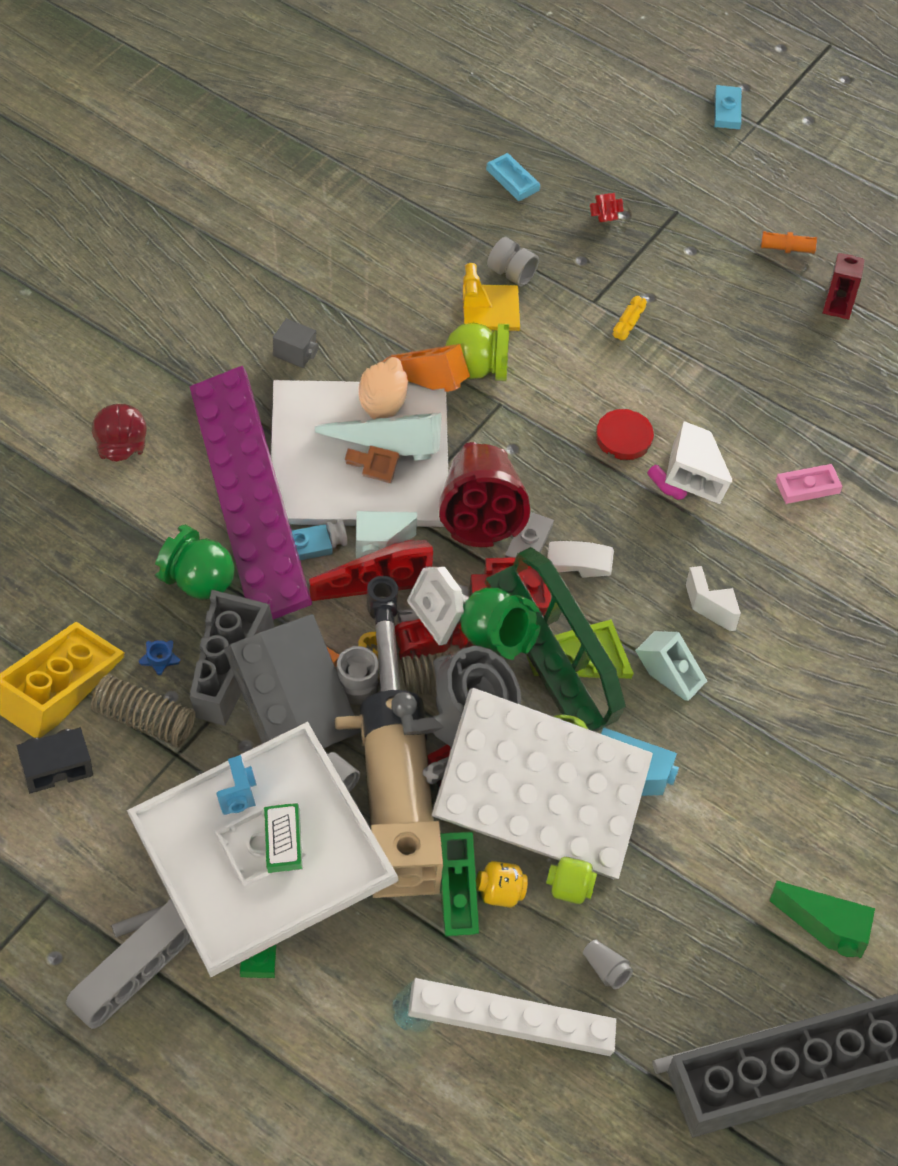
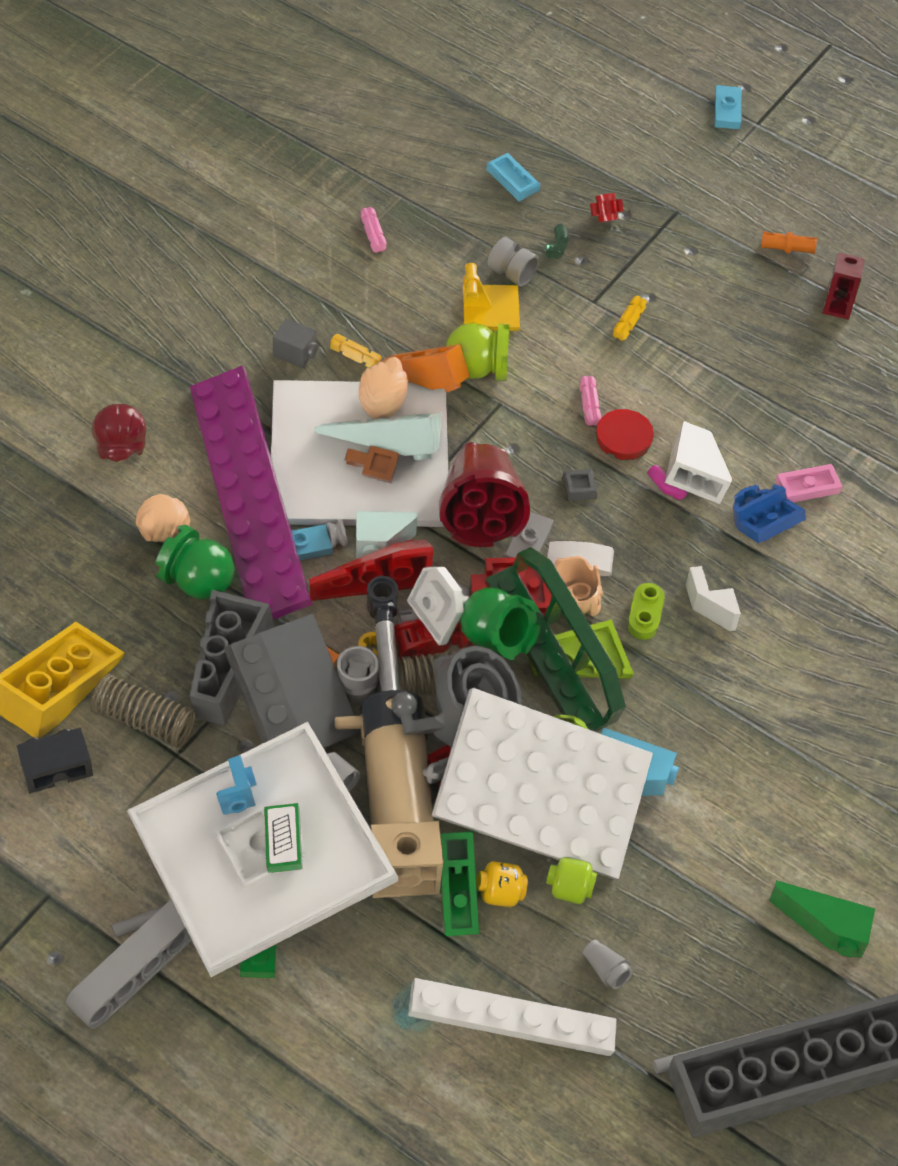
blue plate [139,640,180,675] -> none
light aqua slope [635,631,707,701] -> none
none -> light nougat hair [136,494,190,542]
none -> yellow axle [330,334,382,368]
none -> bright pink axle [360,207,387,253]
none -> clear green arm [546,224,569,259]
none -> light nougat hair [550,556,603,616]
none -> dark grey tile [562,469,597,501]
none -> bright pink axle [579,376,601,426]
none -> lime plate [627,583,665,640]
none -> blue slope [733,484,806,544]

